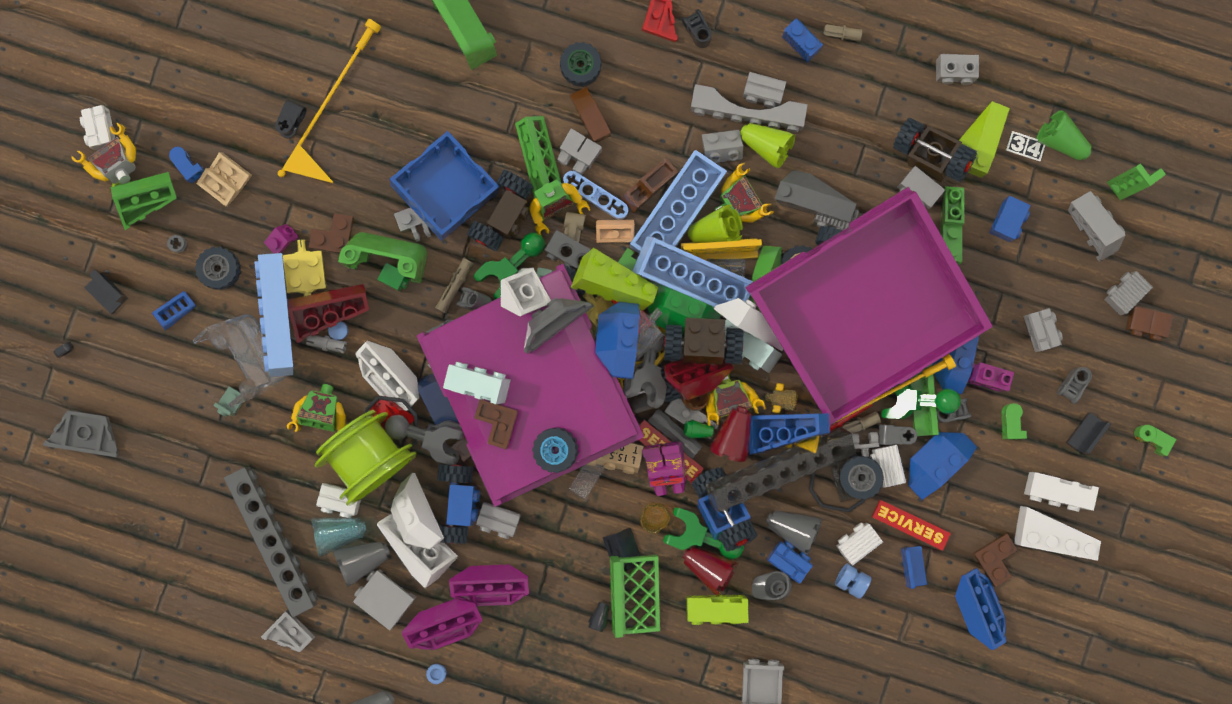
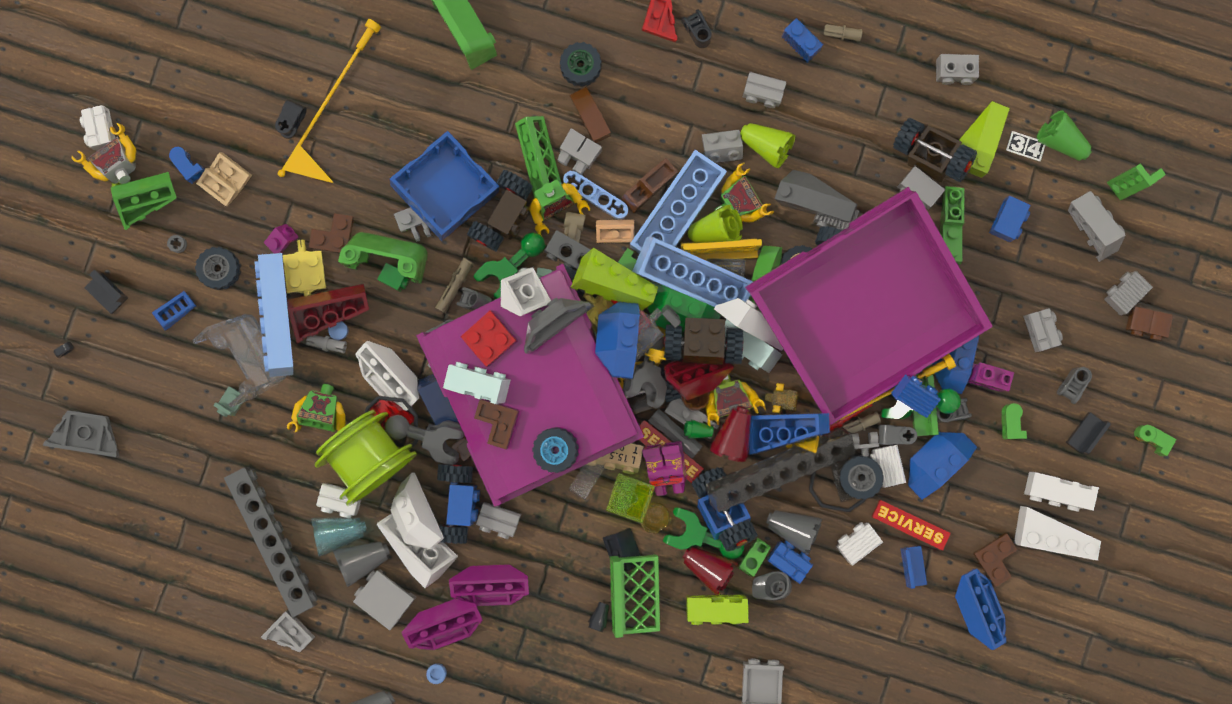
light grey arch [690,84,808,133] -> none
medium blue wheel [835,563,871,599] -> none
none -> red plate [460,310,517,367]
none -> clear neon green slope [606,473,655,524]
none -> yellow plate [645,348,666,363]
none -> dark grey tile [662,304,681,328]
none -> bright green leg [737,537,771,577]
none -> blue brick [891,374,941,418]

